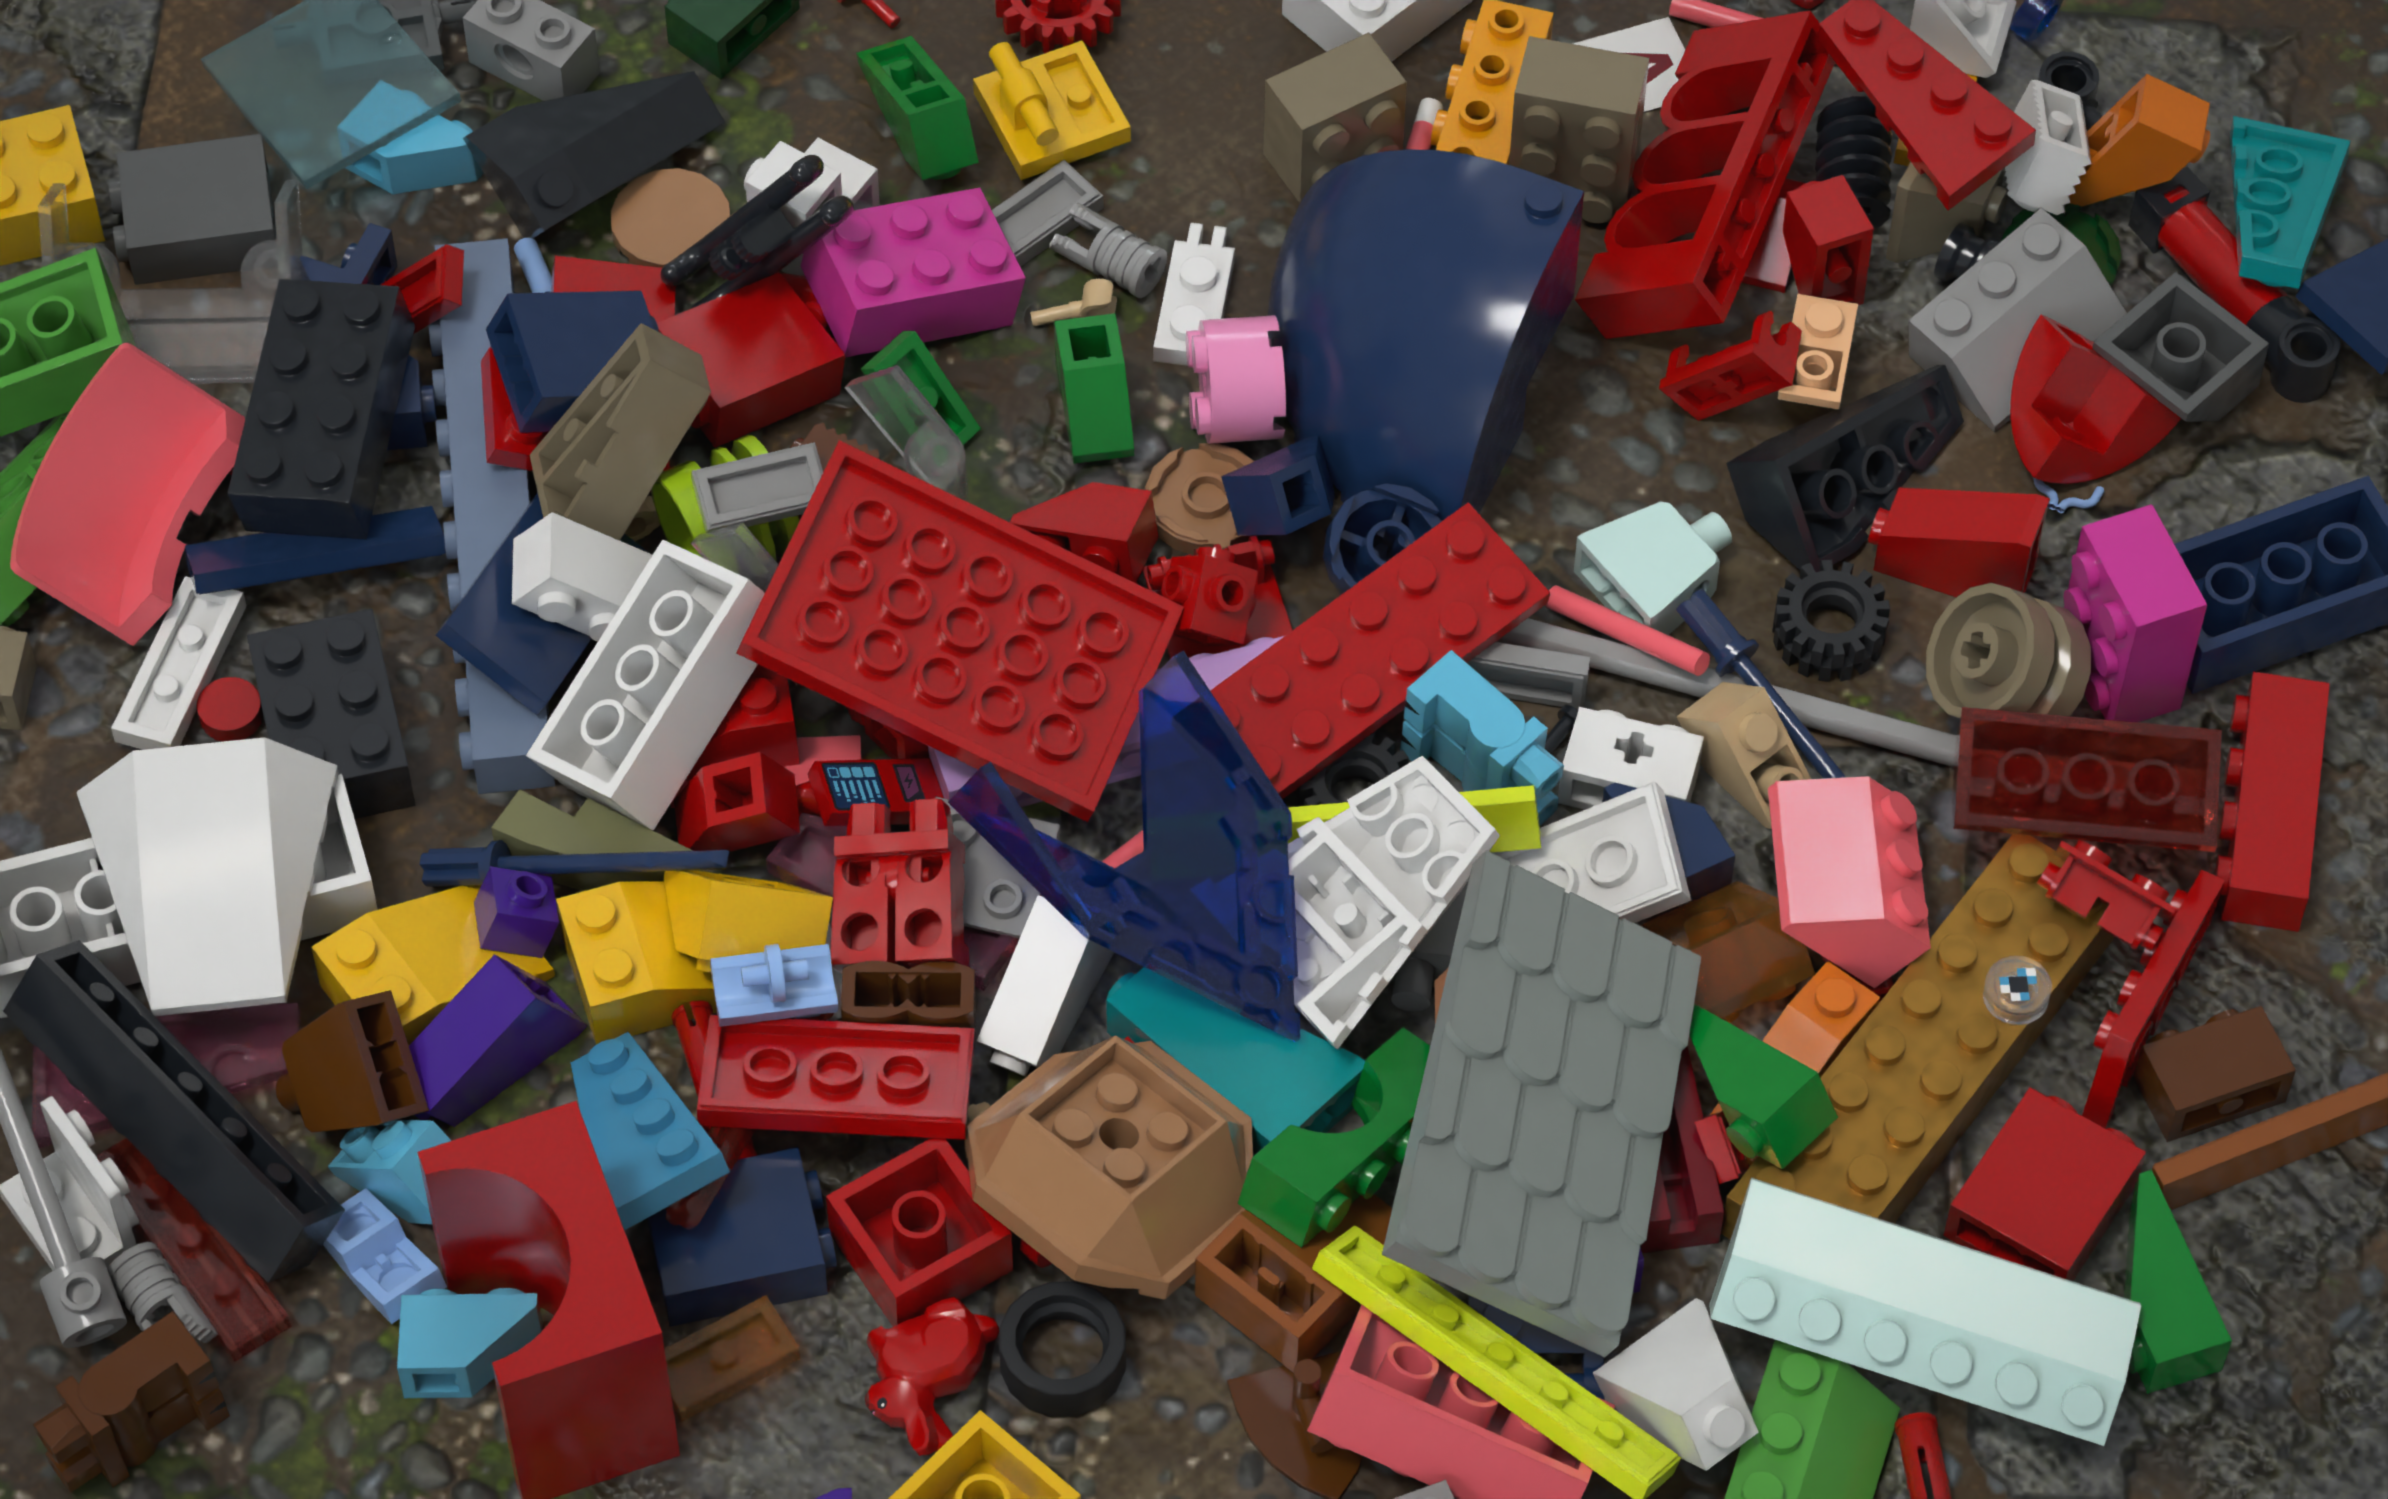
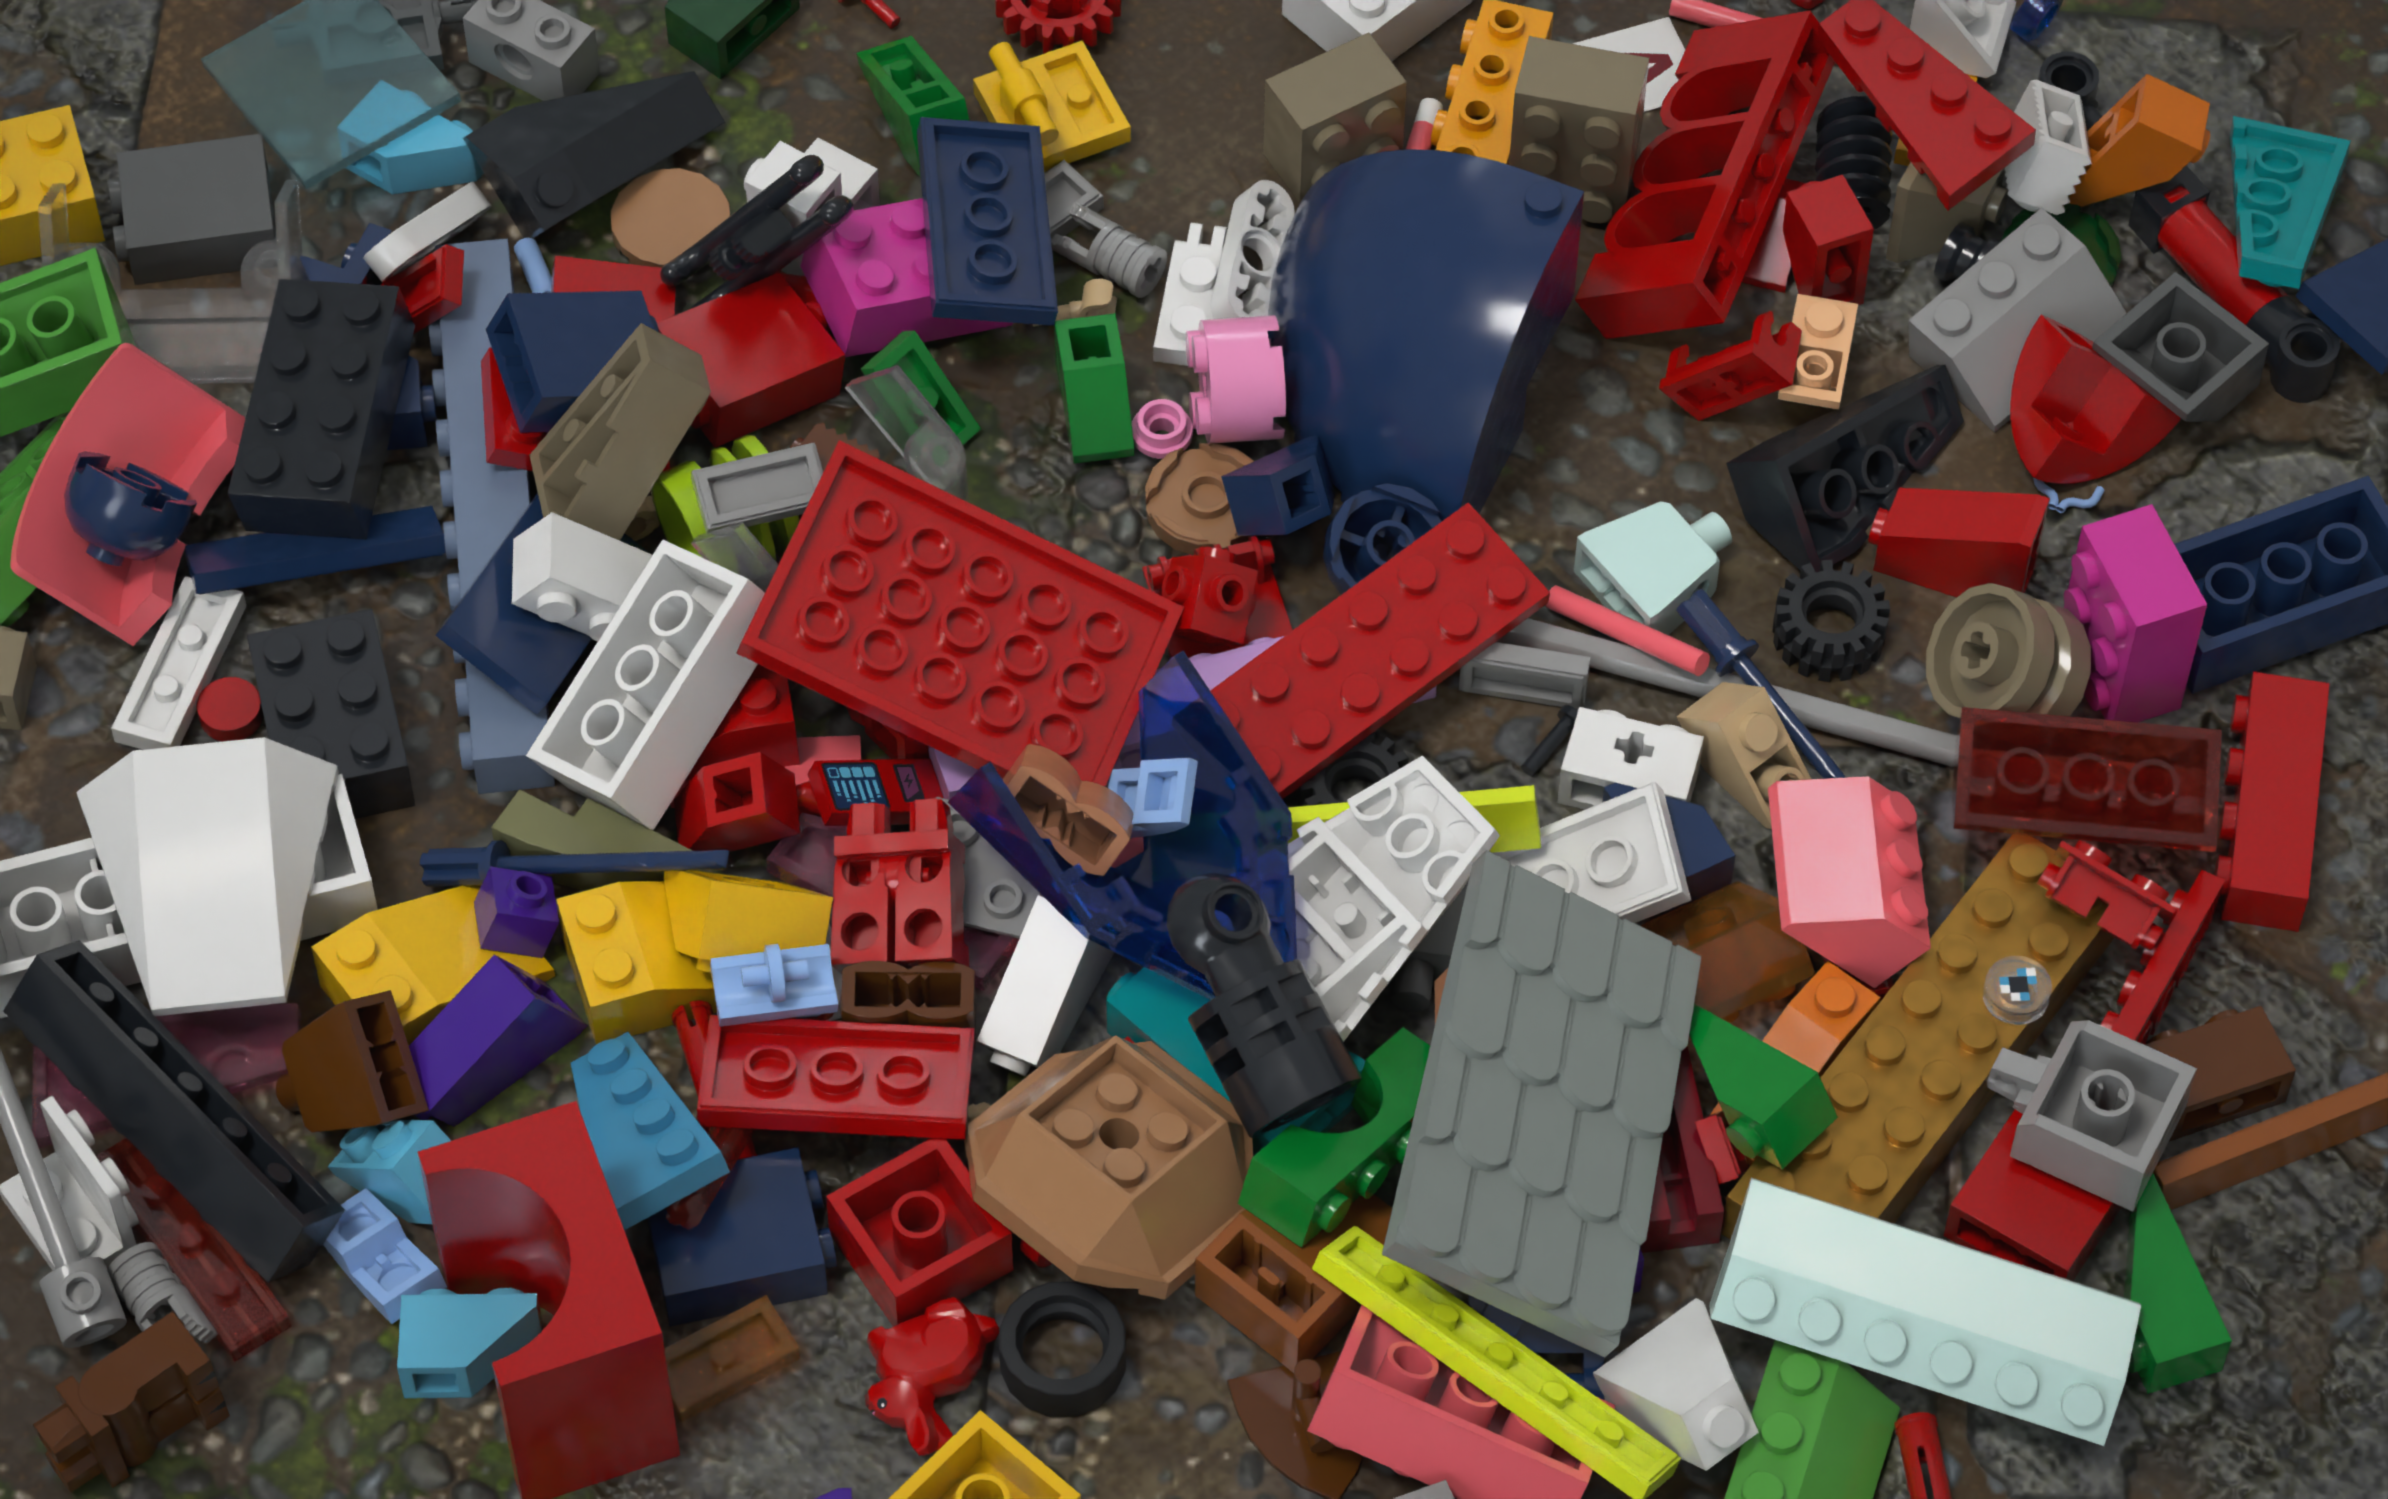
red slope [1010,482,1159,583] -> none
medium azure hips [1400,650,1564,825] -> none
none -> dark blue cylinder [64,451,197,566]
none -> white beam [363,181,492,282]
none -> dark blue tile [917,117,1058,326]
none -> nougat brick [995,744,1133,876]
none -> light blue slope [1108,758,1198,838]
none -> bright pink plate [1132,399,1193,459]
none -> black cylinder [1167,873,1363,1138]
none -> white beam [1211,180,1295,319]
none -> light grey hinge [1987,1020,2197,1212]

